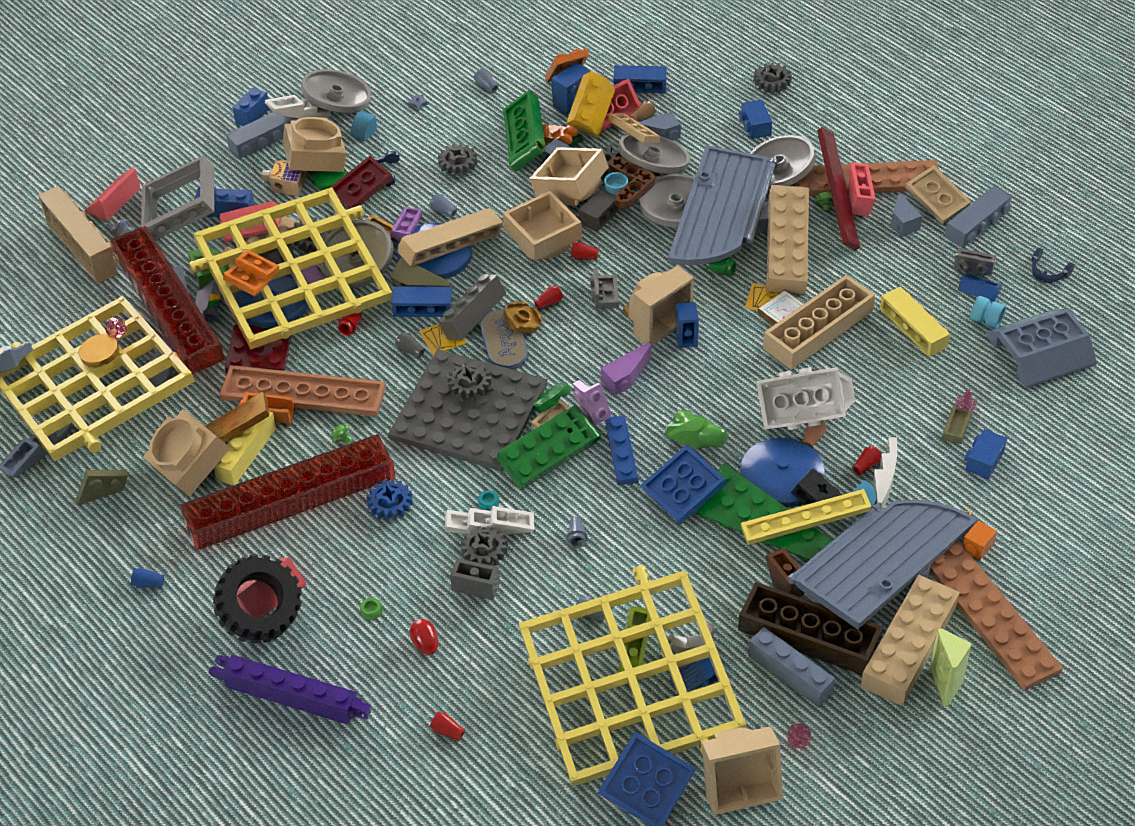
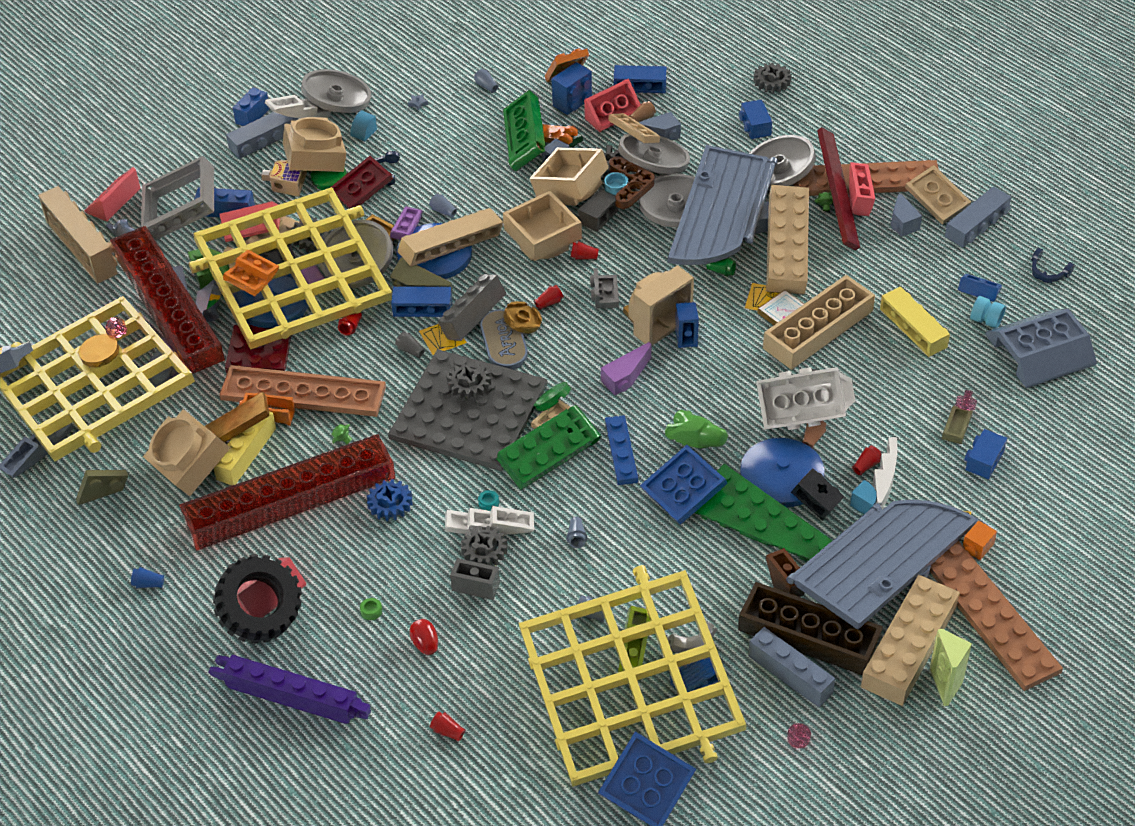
dark grey gear [438,144,477,176] -> none
yellow slope [566,71,615,138] -> none
lavender bracket [573,380,611,426] -> none
tan container [702,726,783,815] -> none
light yellow plate [741,489,872,545] -> none
flat silver bracket [953,248,996,276] -> none

